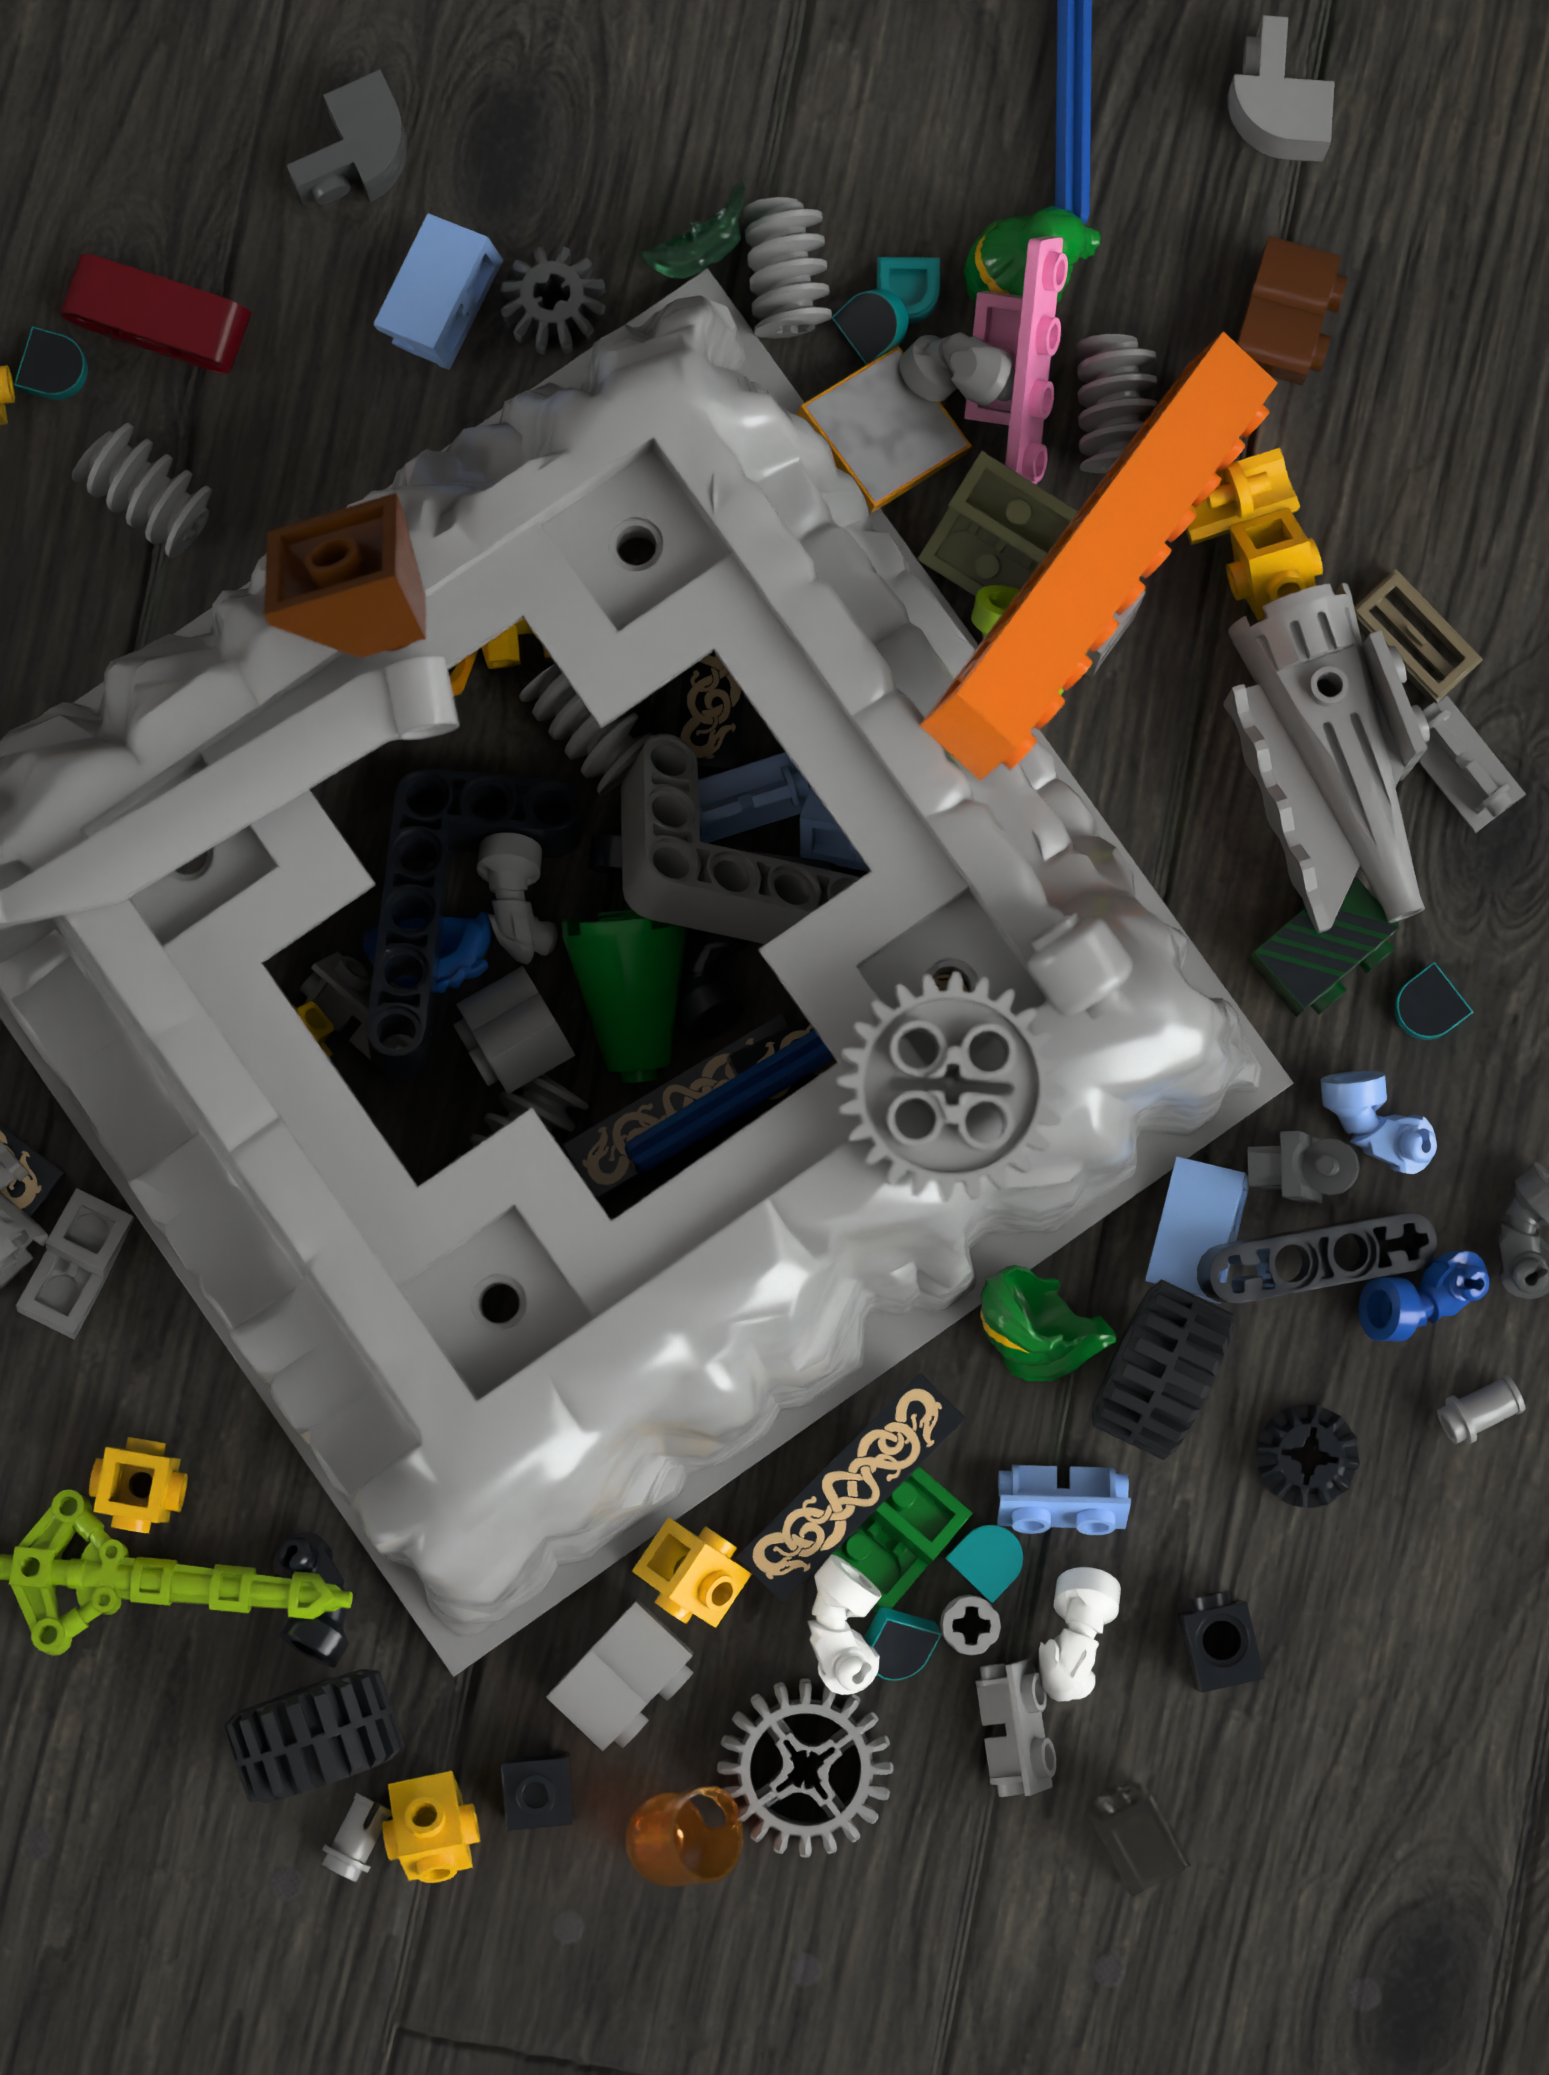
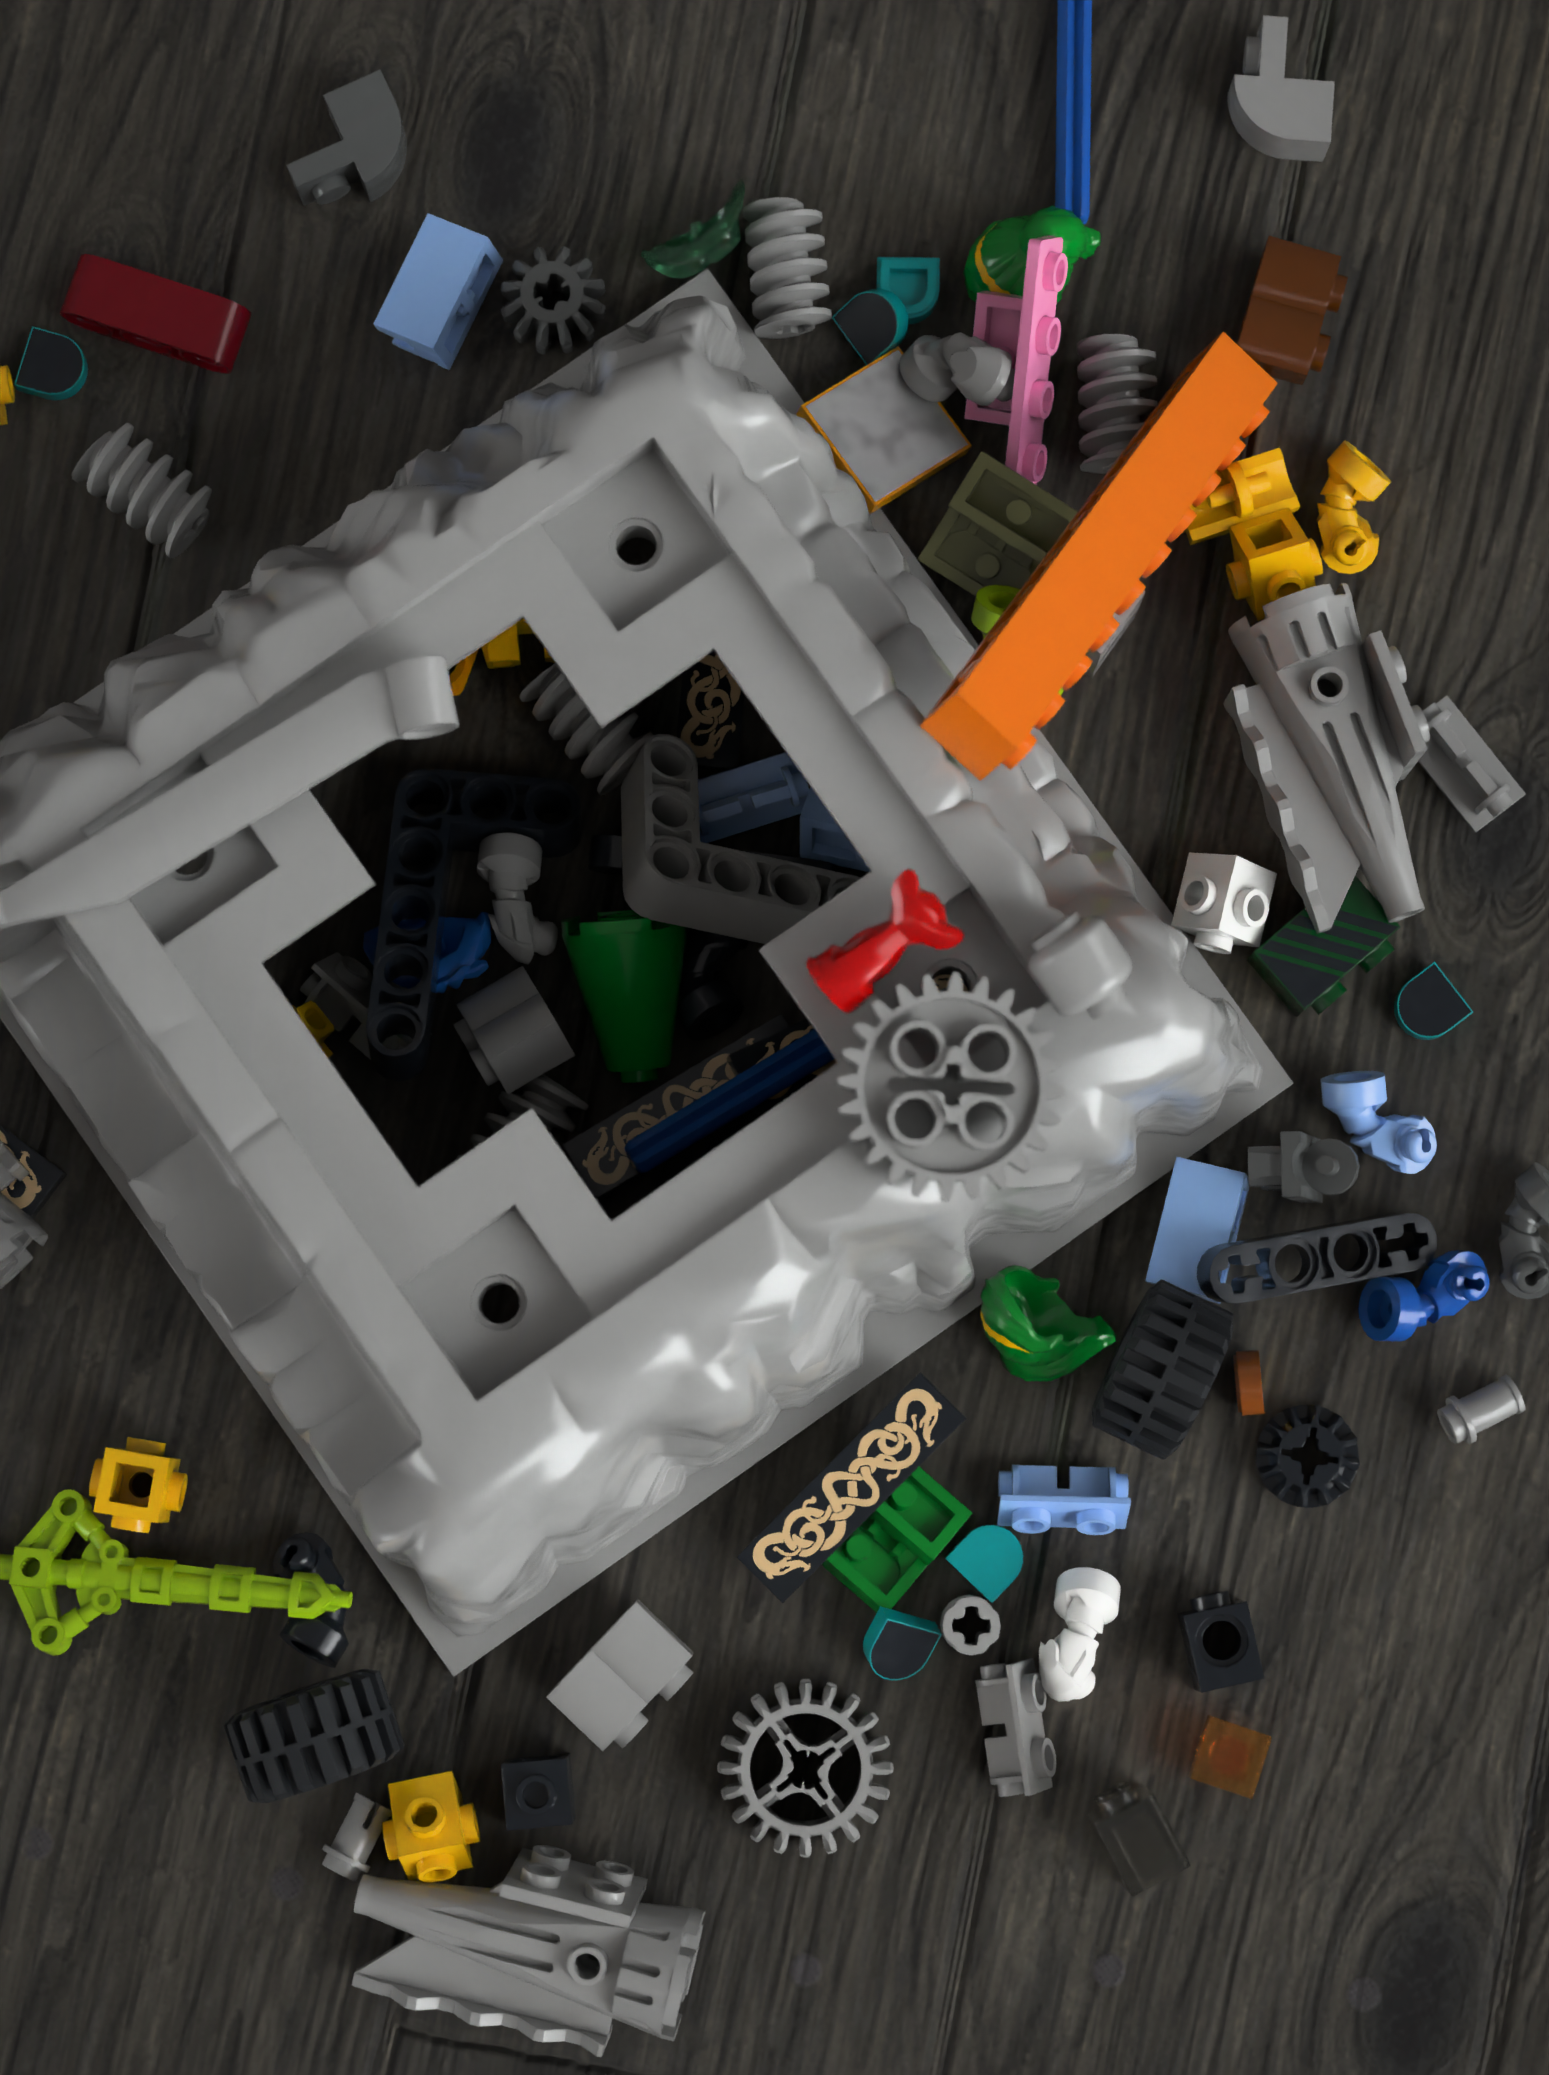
light grey slope [16,1188,134,1340] -> none
reddish brown slope [264,493,426,658] -> none
clear orange helmet [625,1786,743,1887] -> none
yellow brick [632,1517,752,1628] -> none
white arm [807,1555,882,1695] -> none
dark tan tile [1354,569,1483,704] -> none
none -> light grey piece [352,1845,705,2057]
none -> red animal [805,869,964,1014]
none -> white brick [1171,852,1277,954]
none -> clear orange plate [1188,1715,1272,1799]
none -> dark orange tile [1233,1350,1265,1416]
none -> yellow arm [1316,440,1391,574]

